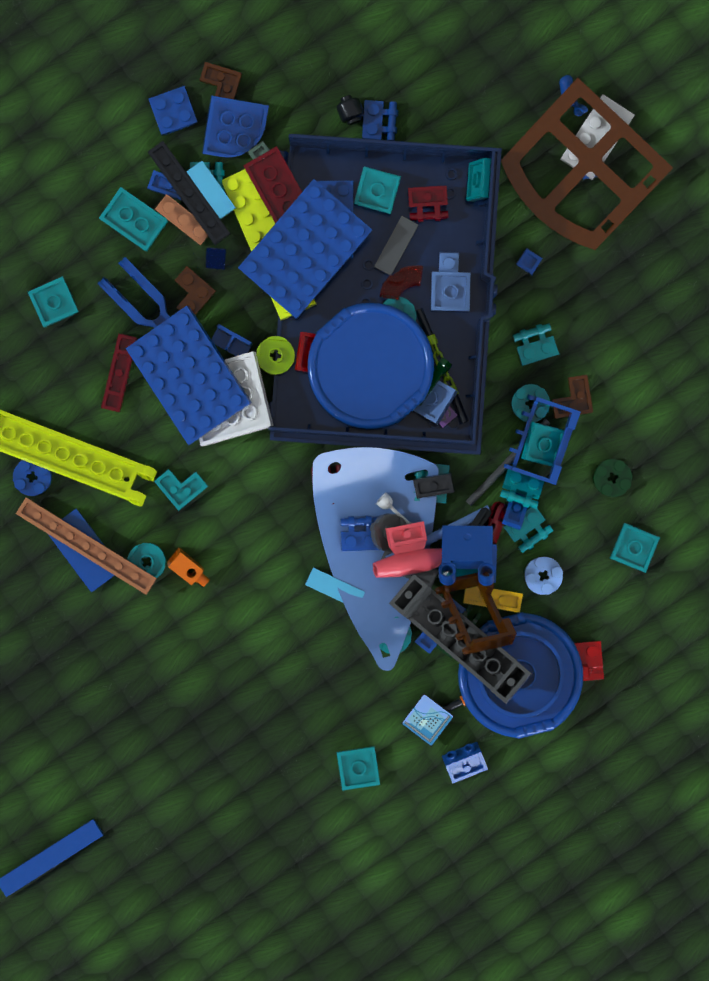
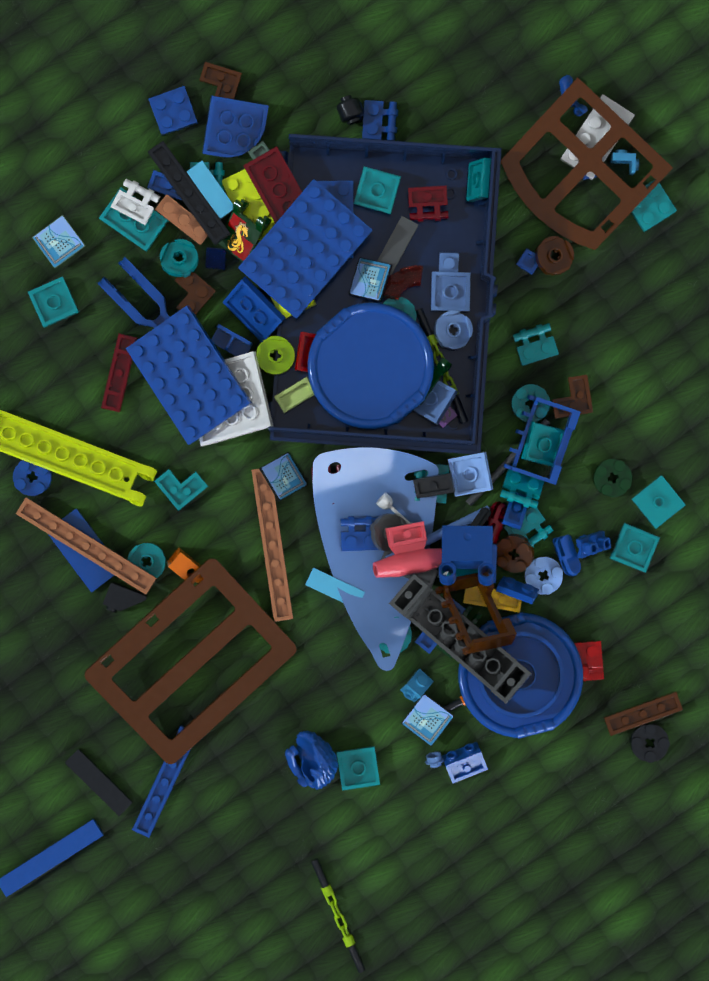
none -> piece [32,215,85,268]
none -> black tile [65,749,133,816]
none -> reddish brown door [85,558,296,764]
none -> black slope [103,582,148,613]
none -> white plate [111,179,161,226]
none -> blue tile [132,725,190,838]
none -> teal plate [160,239,199,278]
none -> flag [218,199,272,262]
none -> blue plate [223,276,285,342]
none -> nougat plate [251,469,293,622]
none -> piece [259,452,308,502]
none -> yellowish green tile [274,377,314,414]
none -> blue arm [285,745,308,787]
none -> blue hair [296,731,338,790]
none -> piece [311,858,365,973]
none -> piece [349,257,392,302]
none -> dark azure bracket [400,669,434,702]
none -> medium blue plate [425,752,444,768]
none -> light blue plate [434,310,473,350]
none -> light blue plate [448,452,493,497]
none -> blue plate [496,576,539,604]
none -> reddish brown plate [497,534,534,573]
none -> reddish brown plate [535,236,574,275]
none -> blue arm [553,534,581,576]
none -> blue hips [576,531,611,558]
none -> reddish brown plate [603,691,683,736]
none -> dark azure bracket [610,150,639,175]
none -> black plate [630,724,670,763]
none -> teal plate [631,180,677,232]
none -> teal plate [631,475,685,529]

